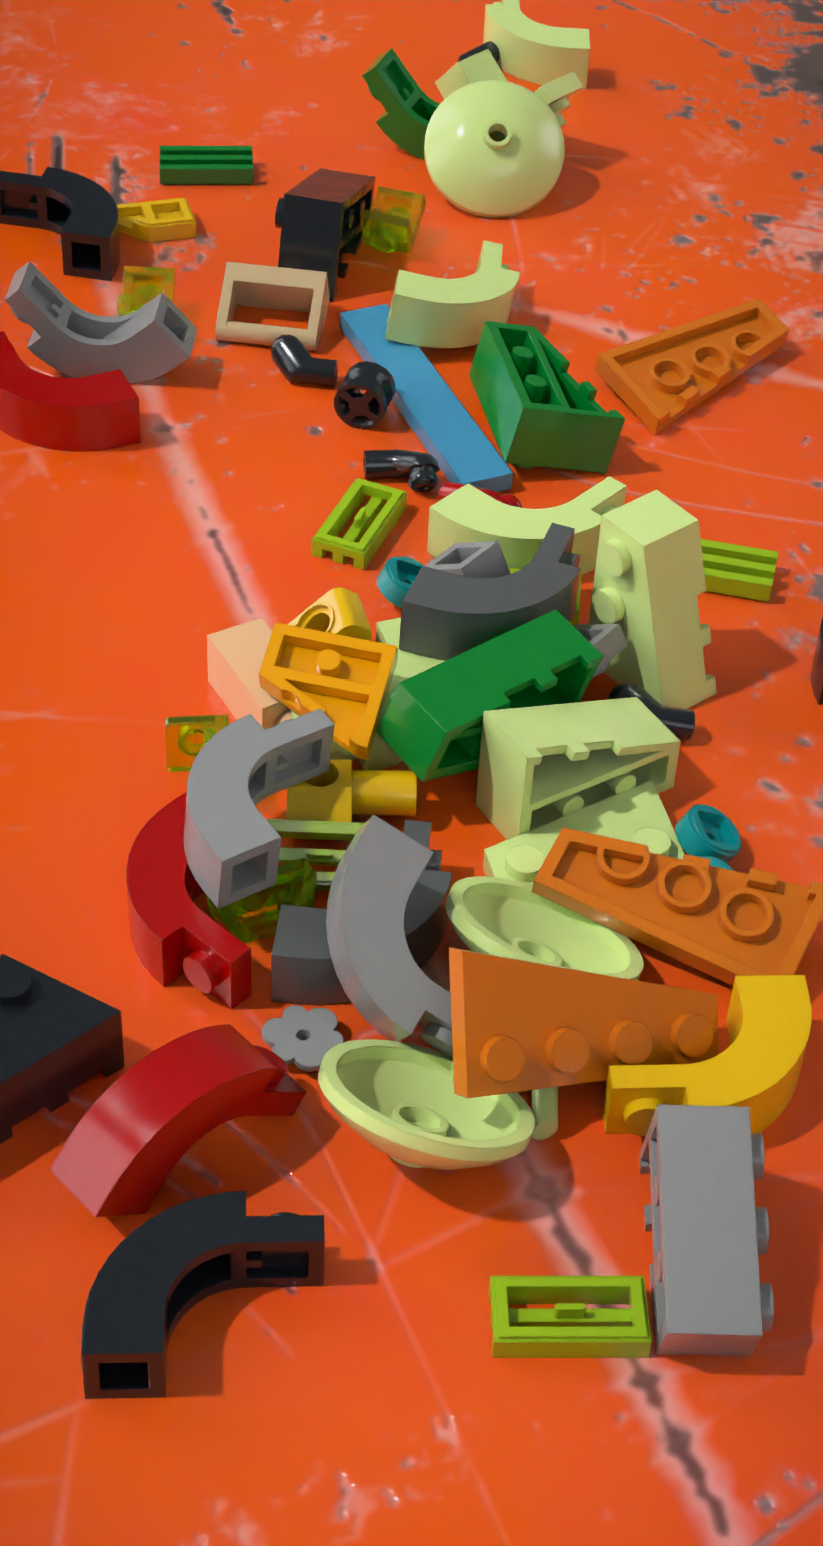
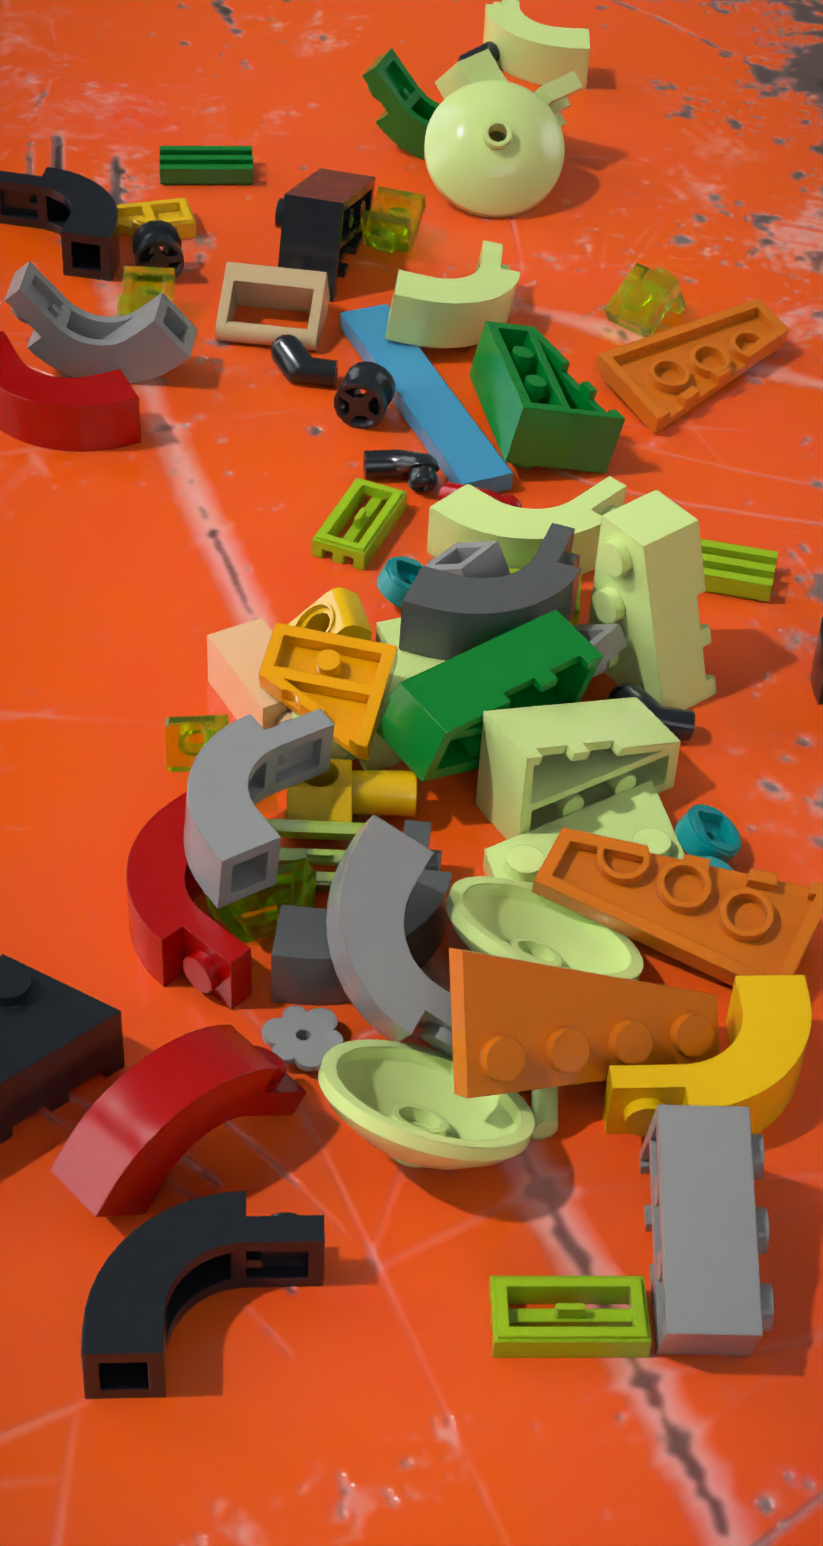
none -> black wheel [132,220,184,284]
none -> clear neon green bracket [604,263,686,337]

